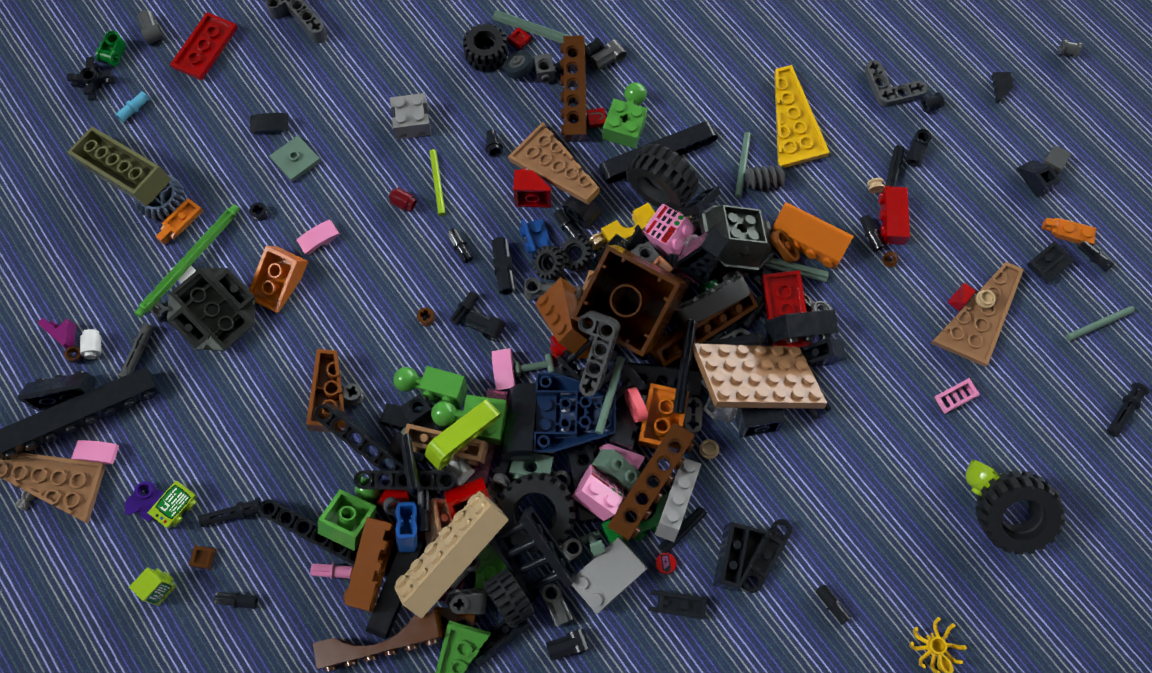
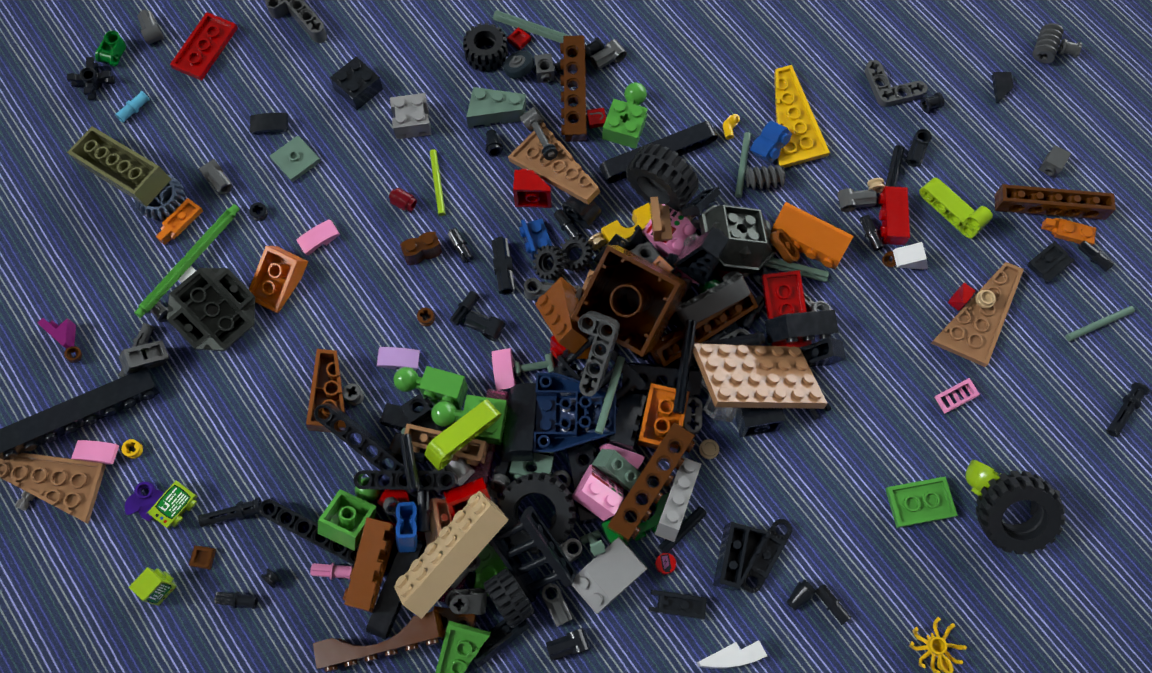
black slope [18,371,95,411] -> none
white brick [80,329,101,359] -> none
coral beam [624,387,648,423] -> none
black slope [1016,160,1061,198] -> none
none -> dark grey brick [119,340,169,375]
none -> yellow bush [121,439,143,459]
none -> dark grey piece [198,159,233,195]
none -> black bush [261,568,282,588]
none -> black brick [330,56,383,110]
none -> lavender slope [376,347,420,371]
none -> reddish brown brick [400,232,442,265]
none -> sand green wedge [466,87,526,129]
none -> dark grey piece [520,107,558,160]
none -> medium nougat bracket [650,197,673,242]
none -> white slope [697,640,767,669]
none -> yellow arm [723,114,740,140]
none -> blue brick [750,120,792,163]
none -> black cone [786,579,817,611]
none -> dark grey piece [837,188,877,212]
none -> bright green plate [885,476,958,528]
none -> white slope [893,242,928,270]
none -> lime beam [919,178,993,239]
none -> reddish brown brick [994,184,1116,220]
none -> dark grey piece [1032,23,1064,64]

